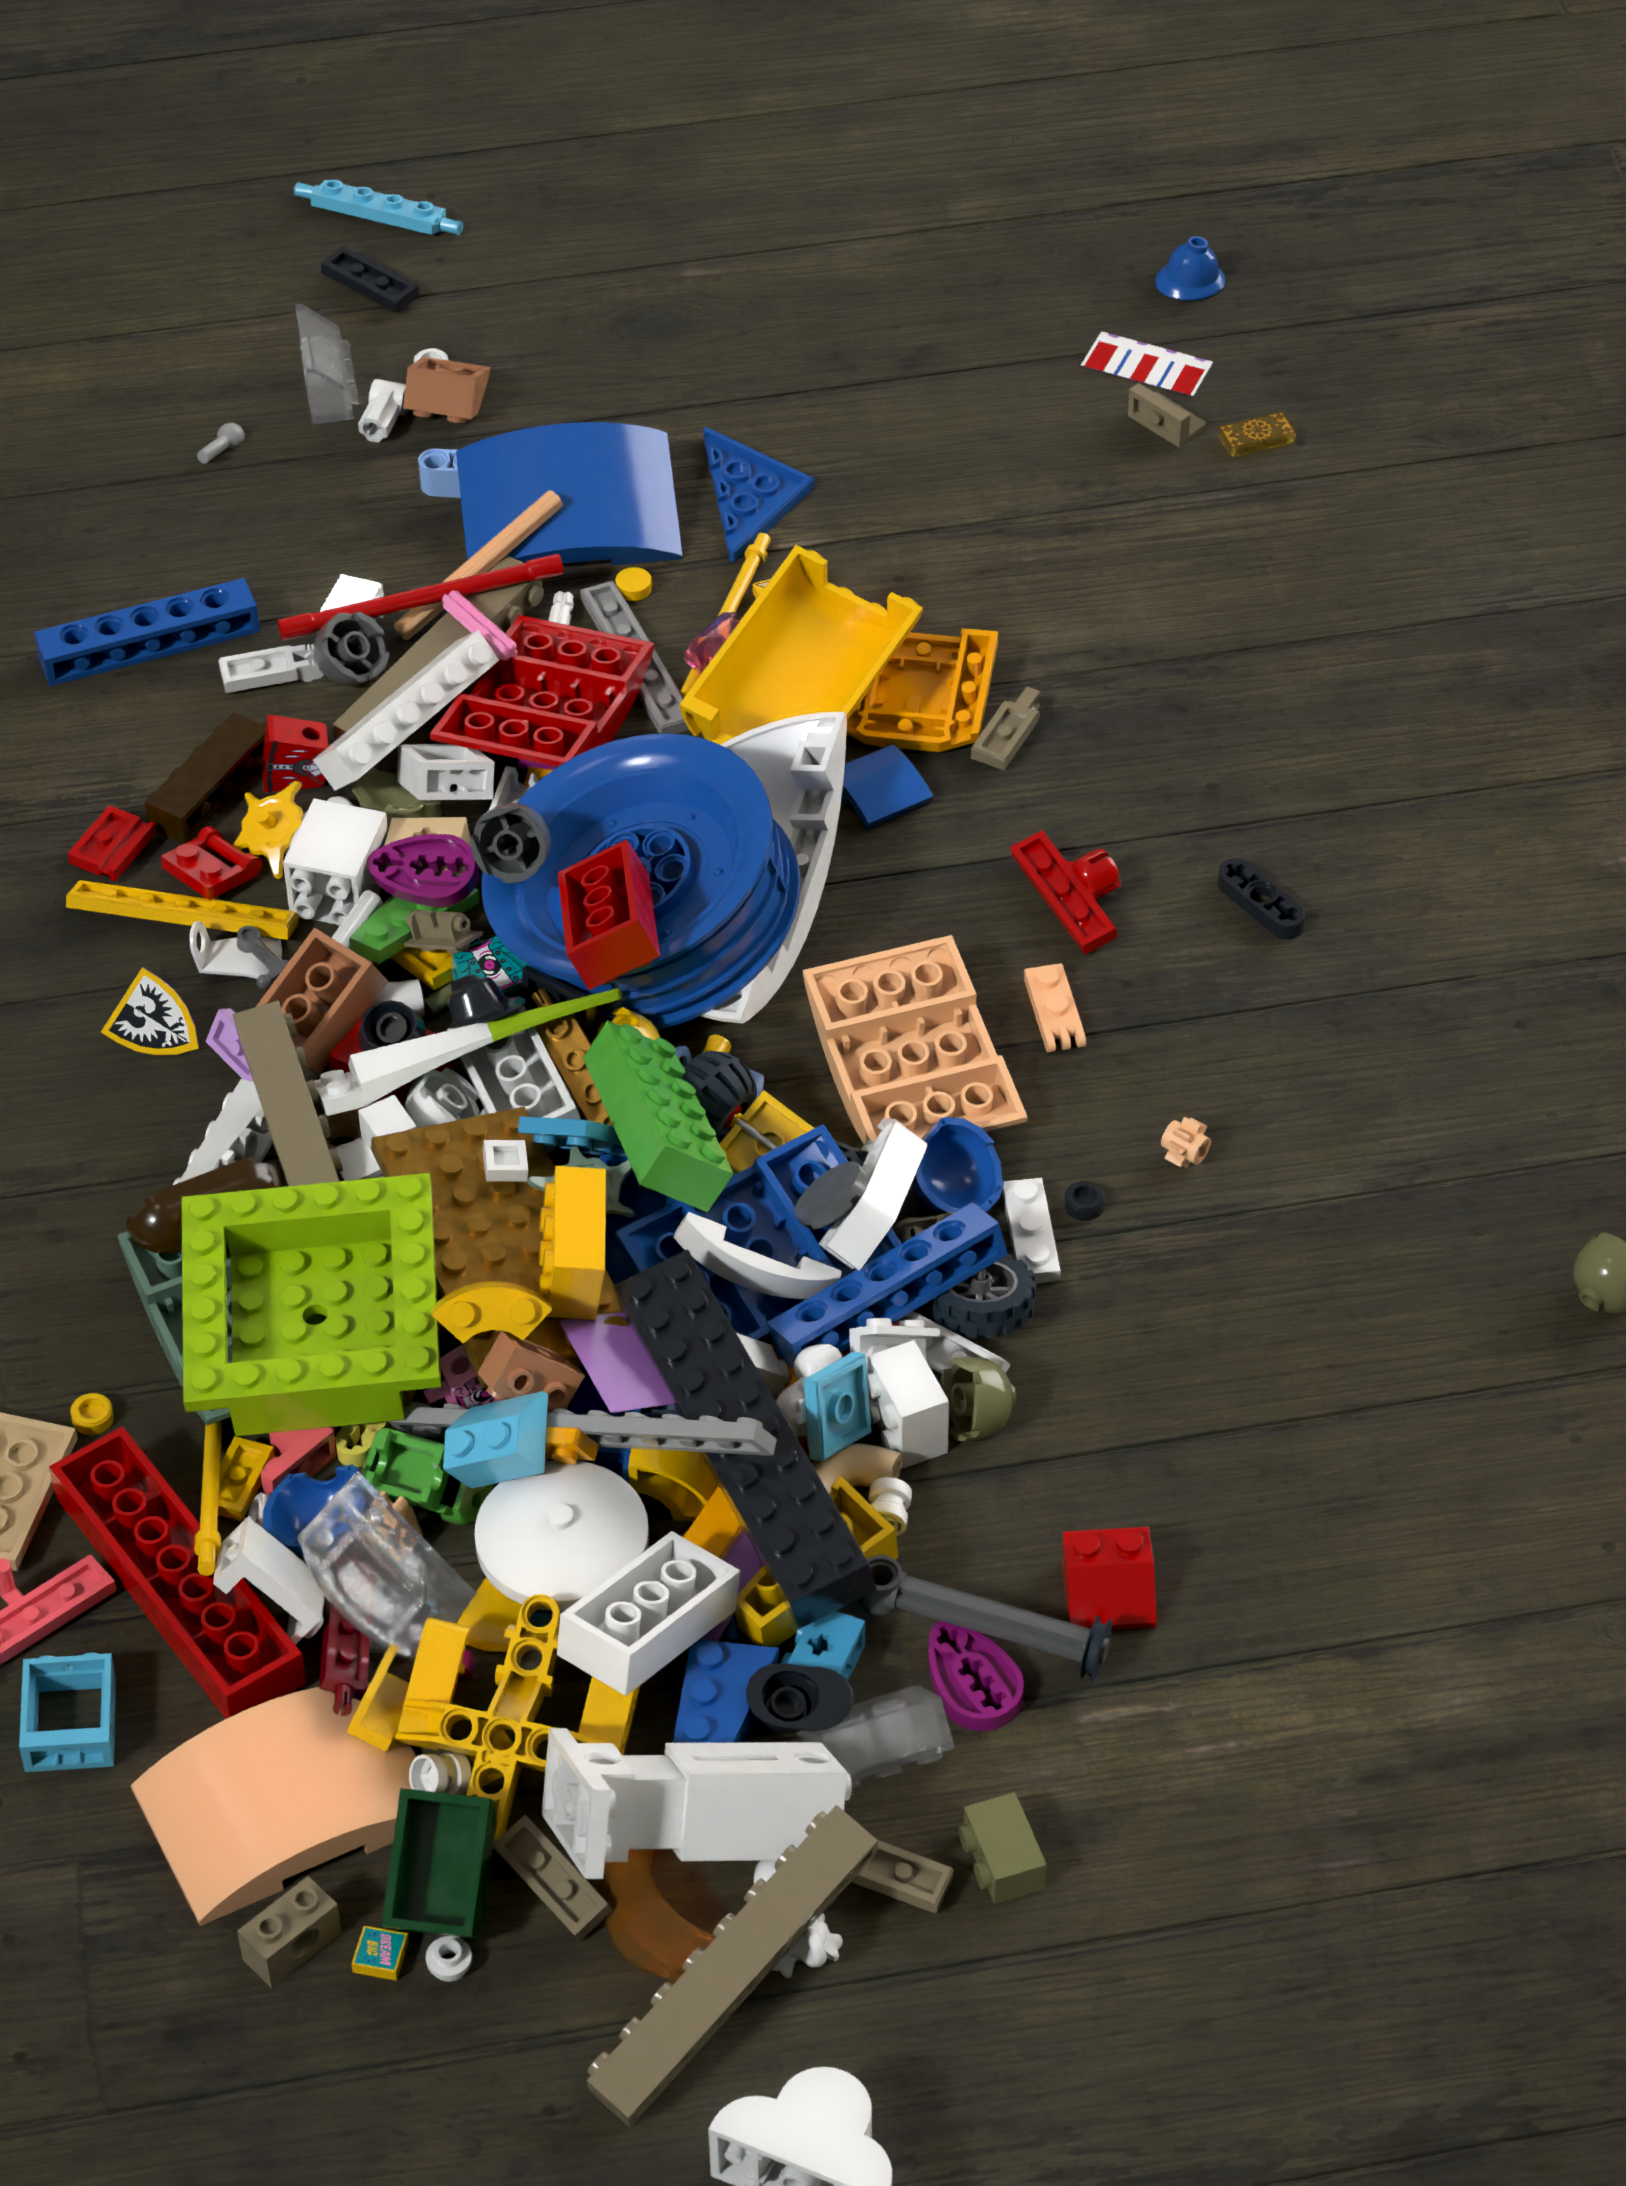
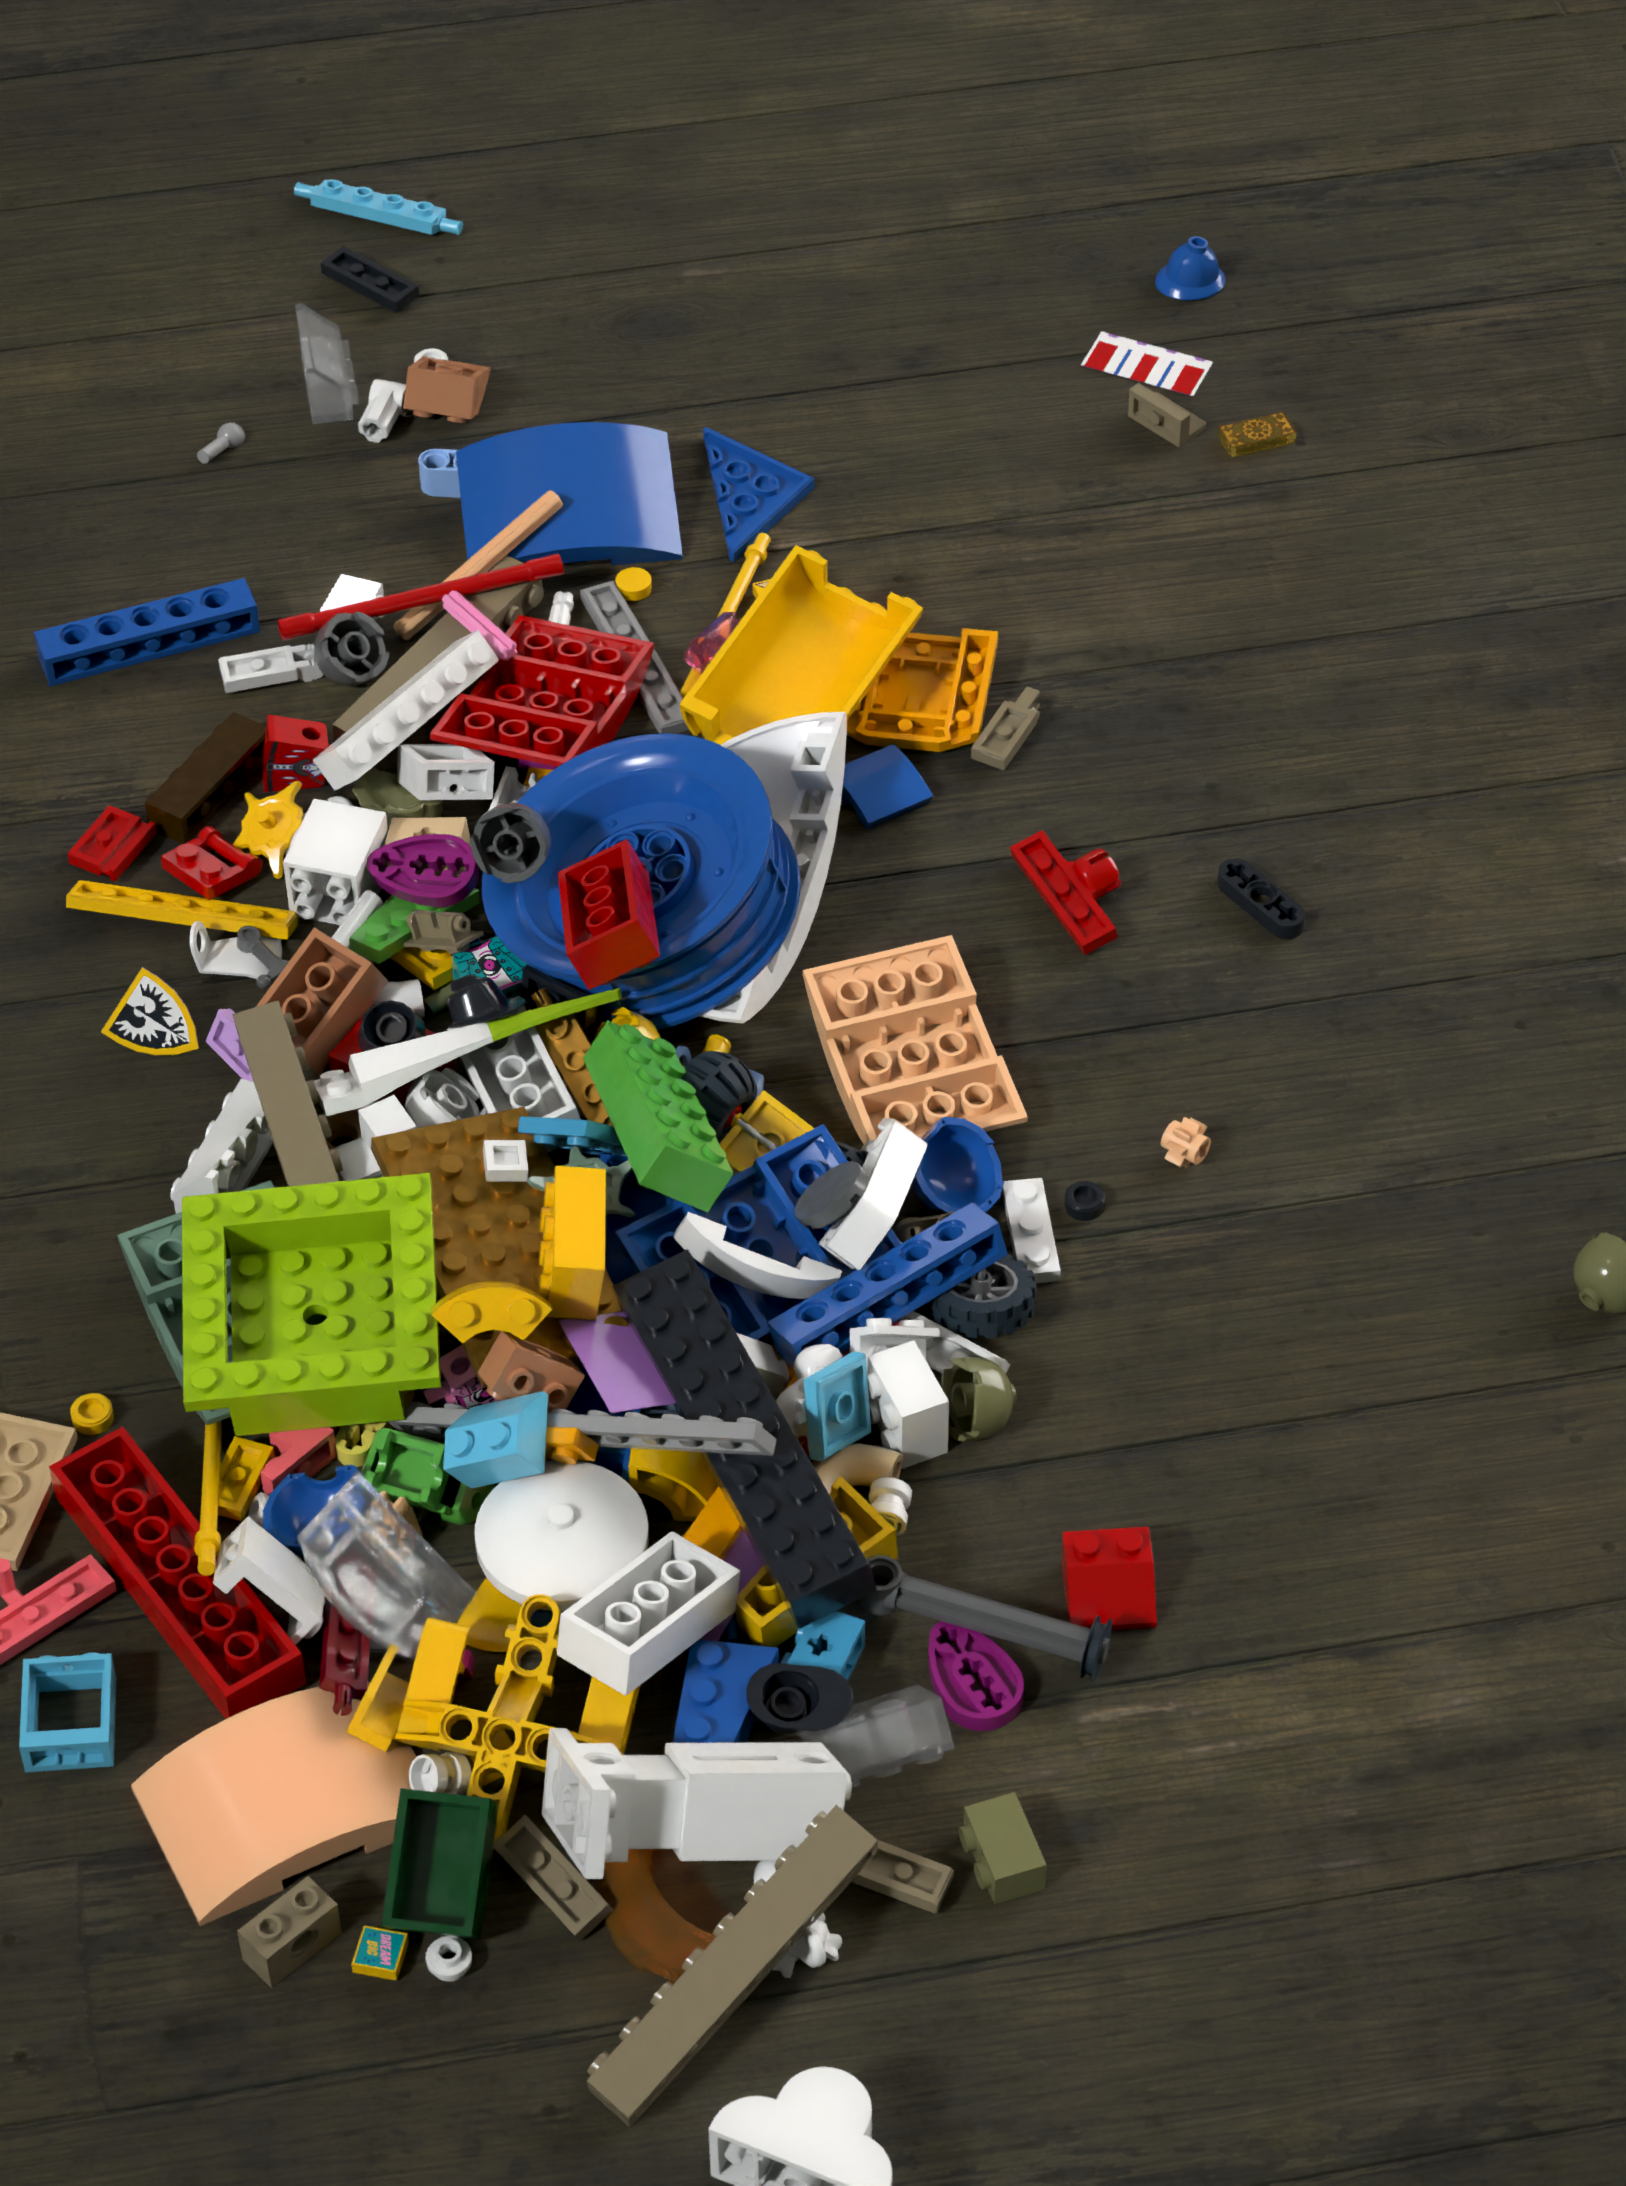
dark brown brick [126,1157,284,1253] -> none
light nougat hinge [1024,963,1086,1053] -> none

